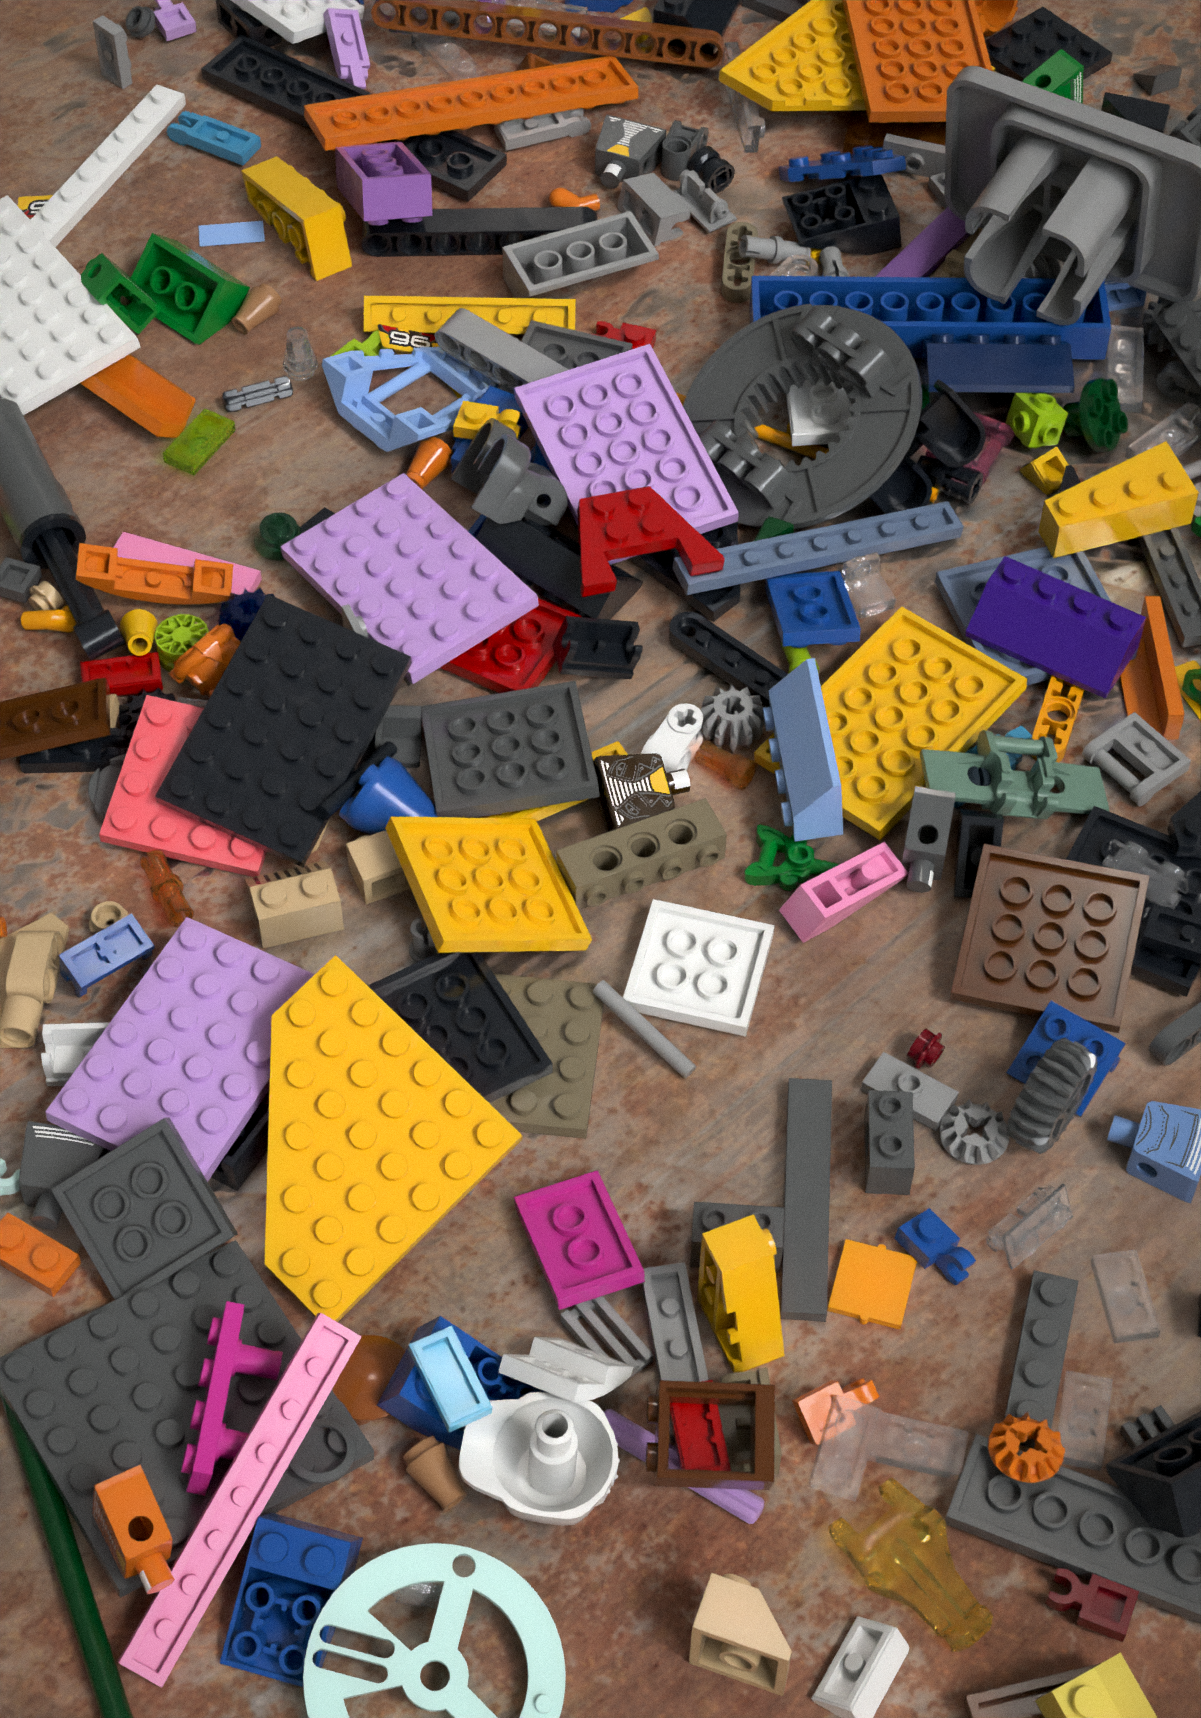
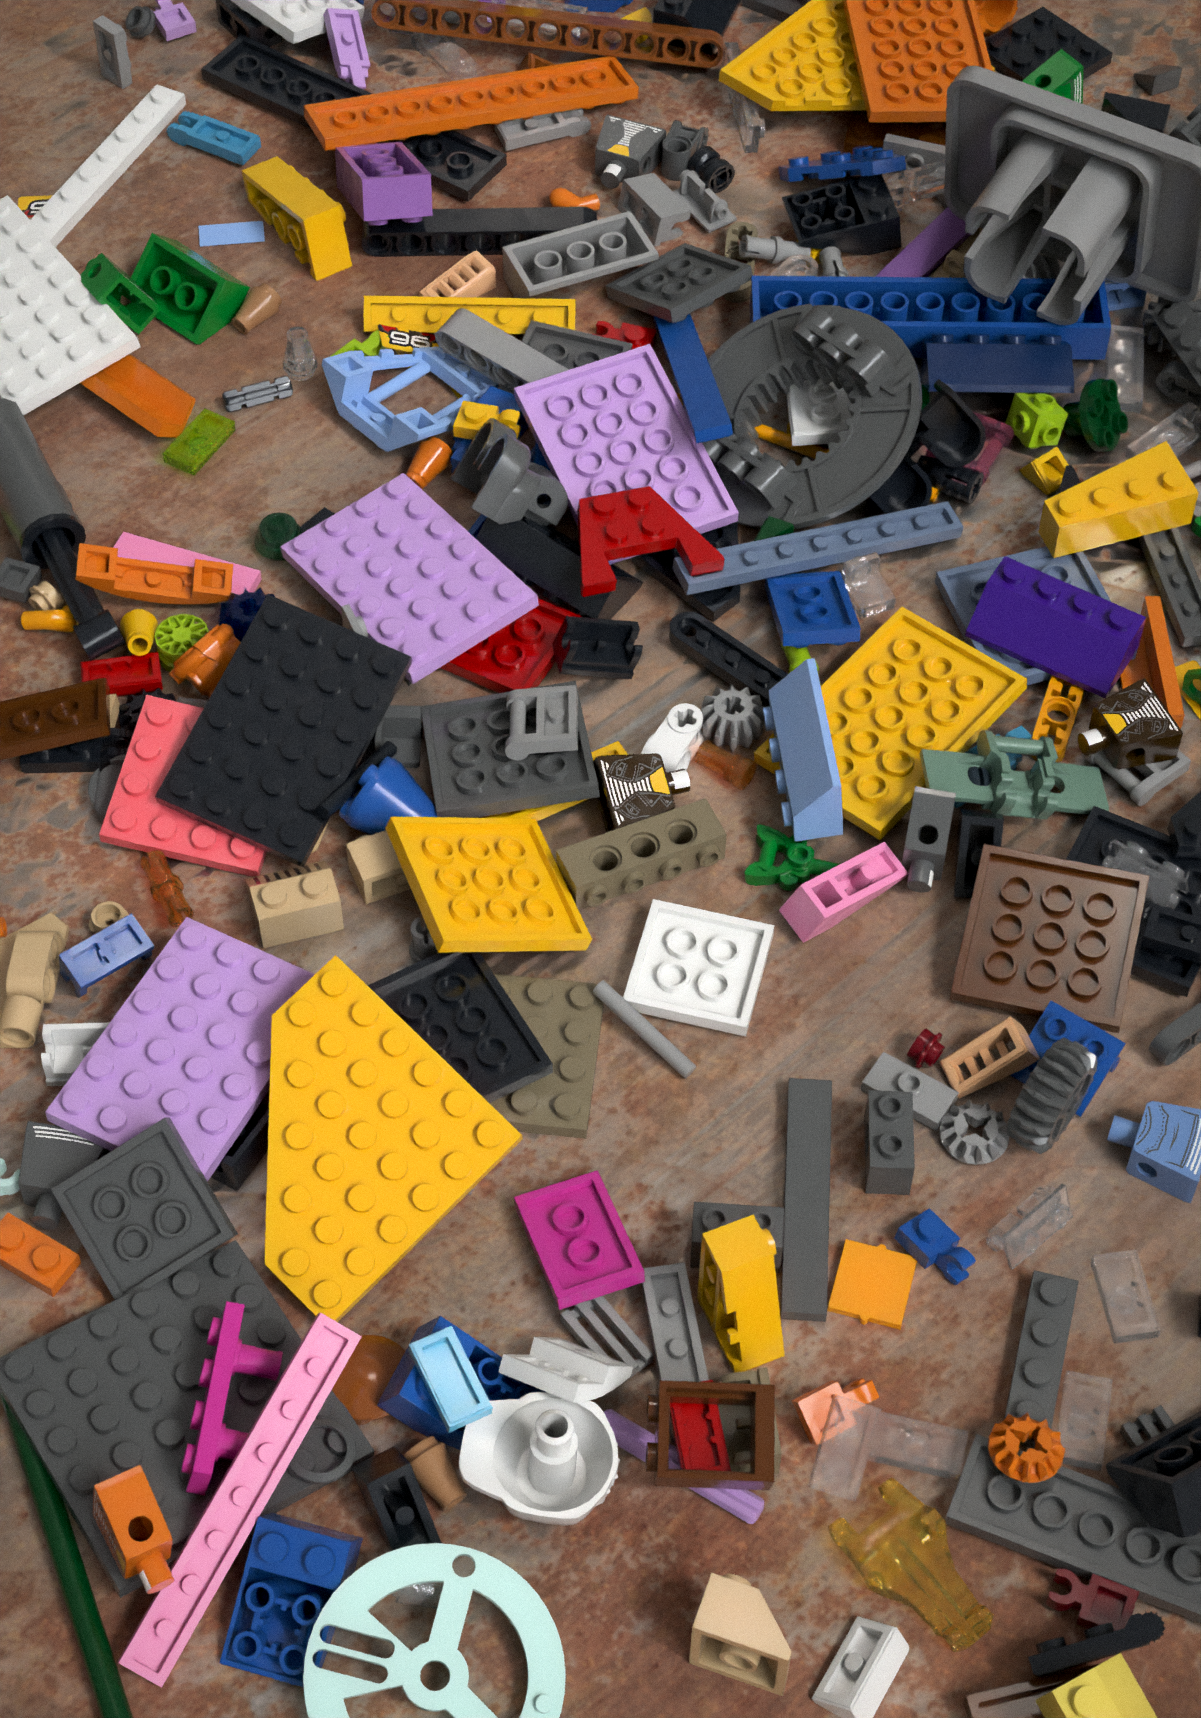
none -> black slope [351,1447,442,1552]
none -> light nougat slope [419,250,496,297]
none -> light grey plate [505,685,578,761]
none -> dark grey plate [605,243,753,323]
none -> blue tile [652,314,733,443]
none -> clear plate [886,159,945,212]
none -> light nougat slope [939,1016,1040,1099]
none -> black hinge [1028,1611,1165,1678]
none -> dark brown torso [1078,679,1183,769]

